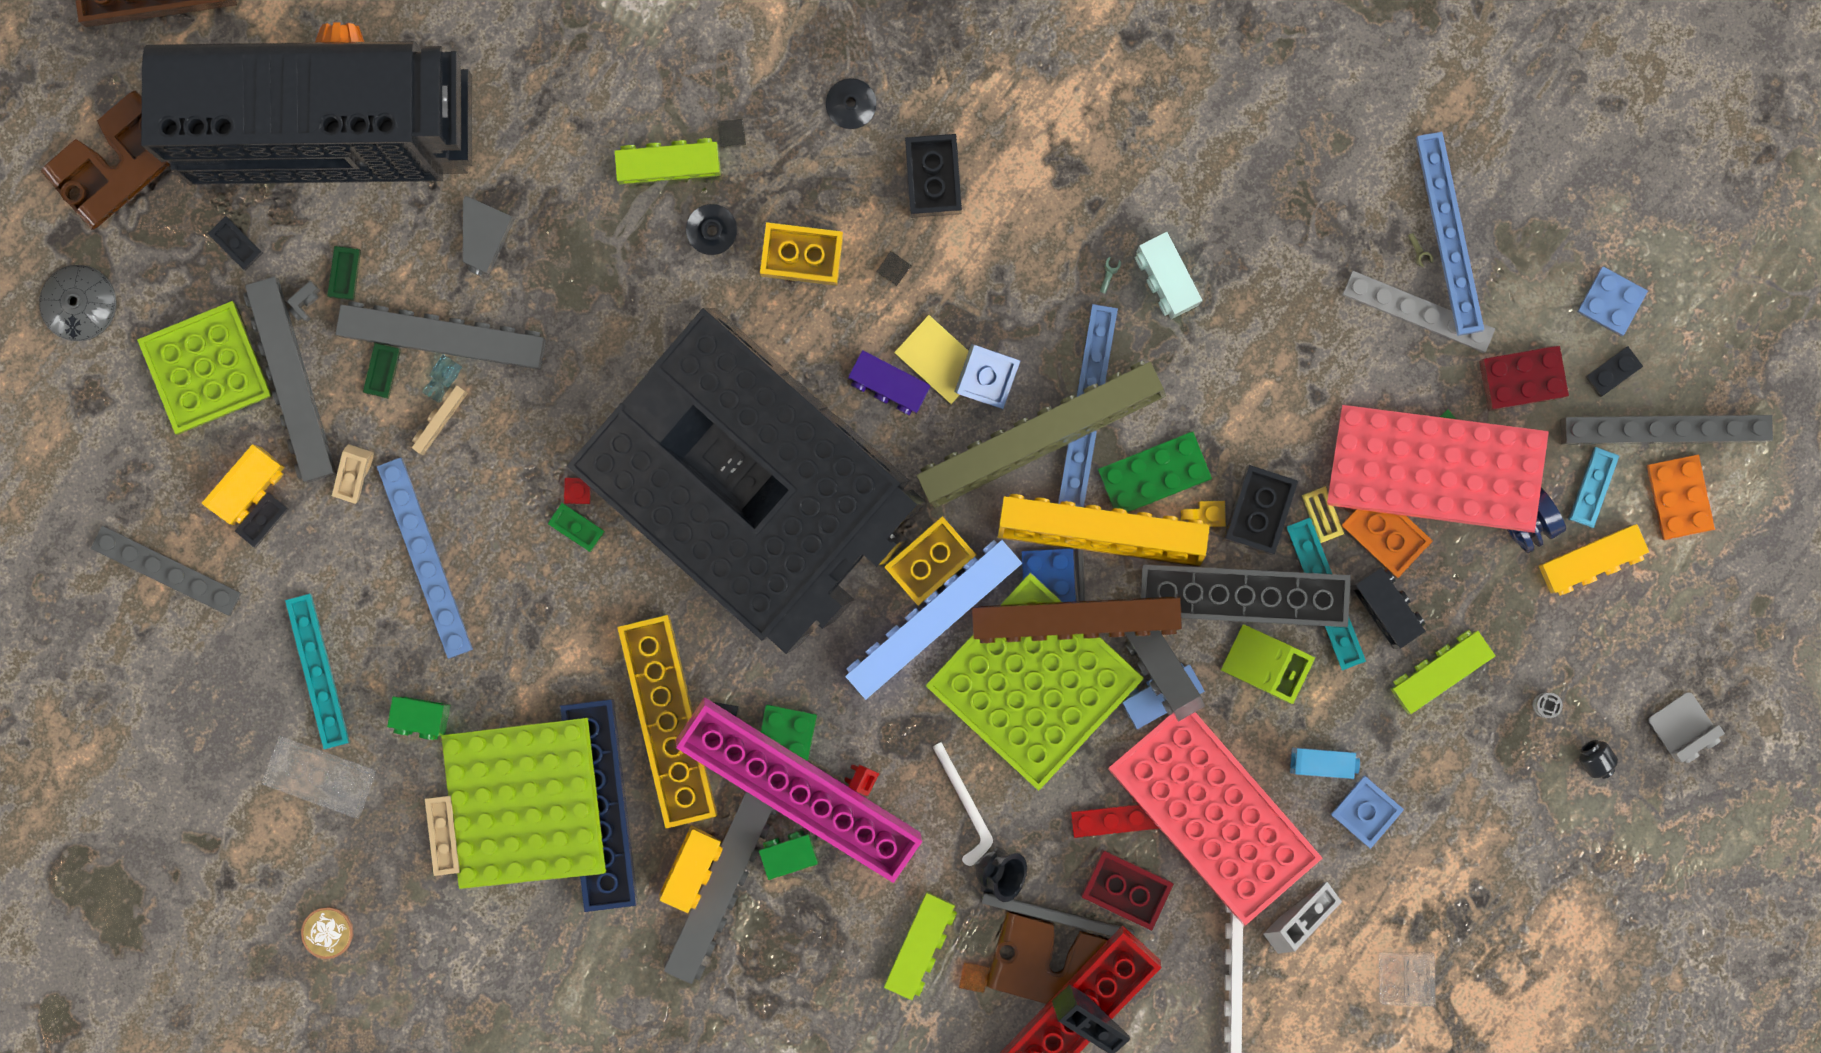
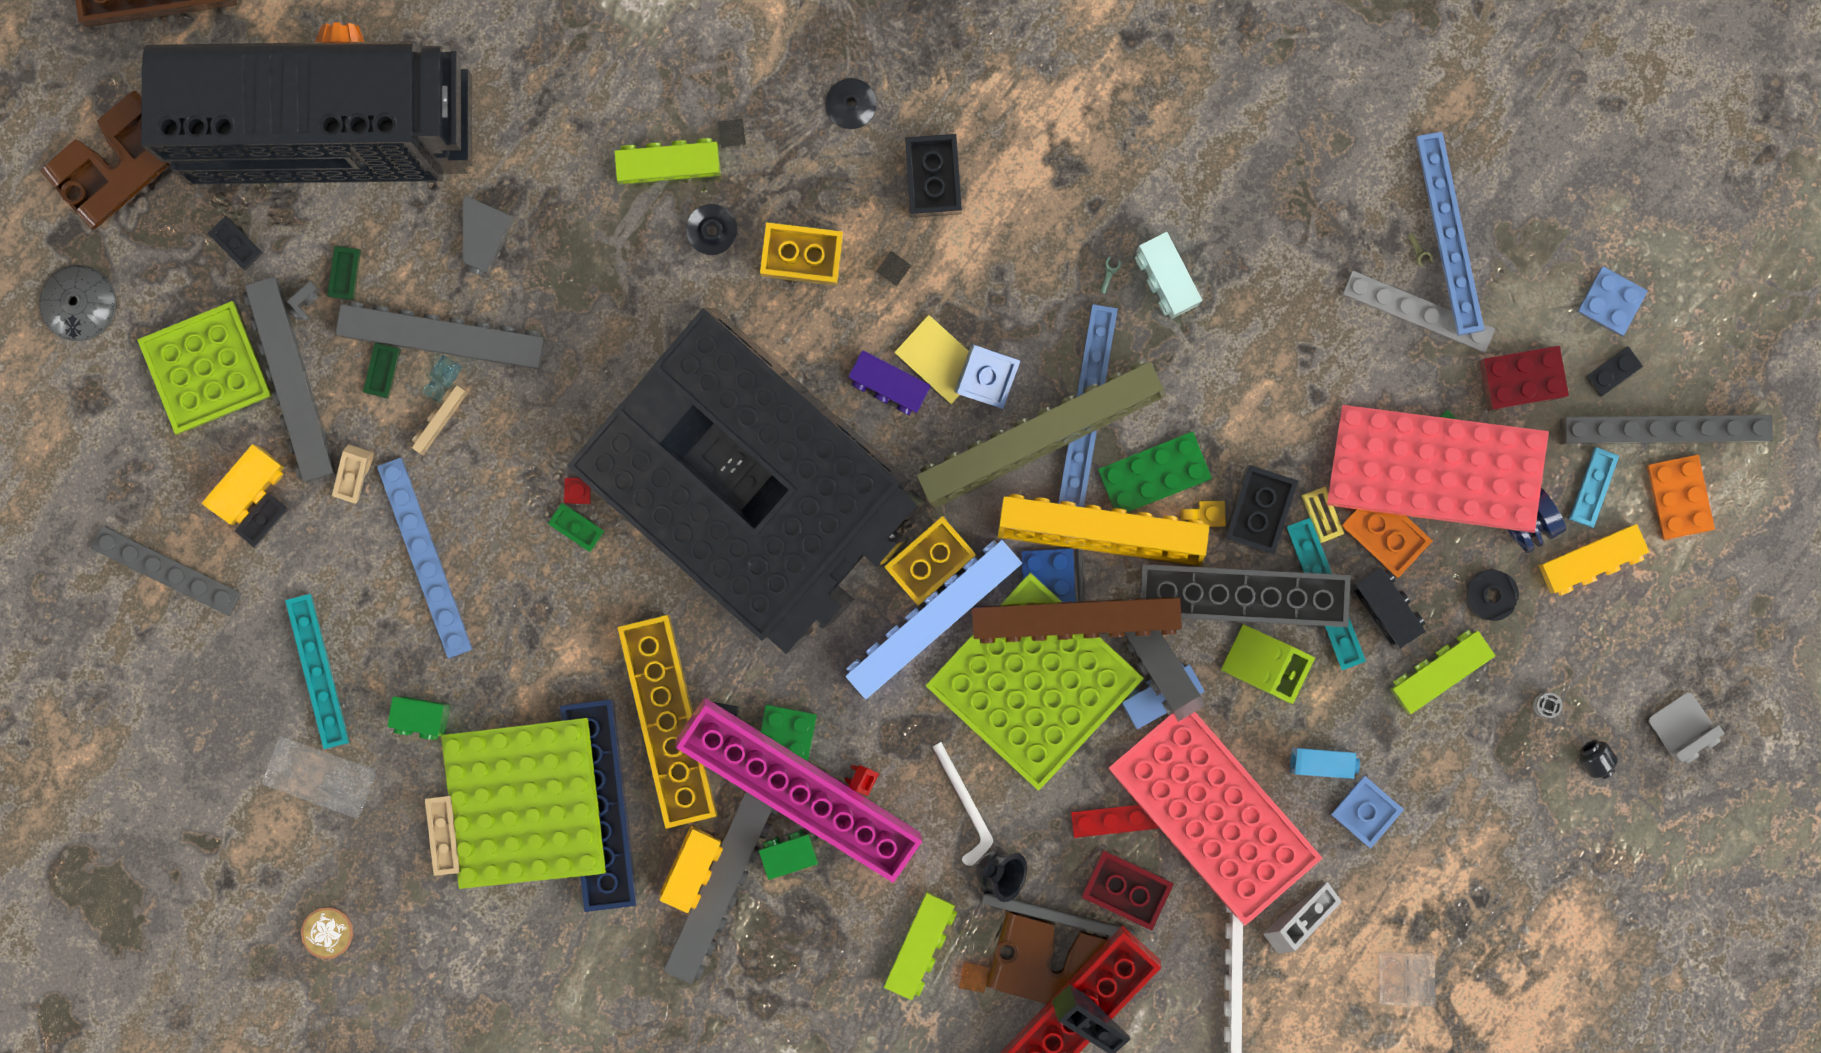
none -> black plate [1466,569,1519,621]

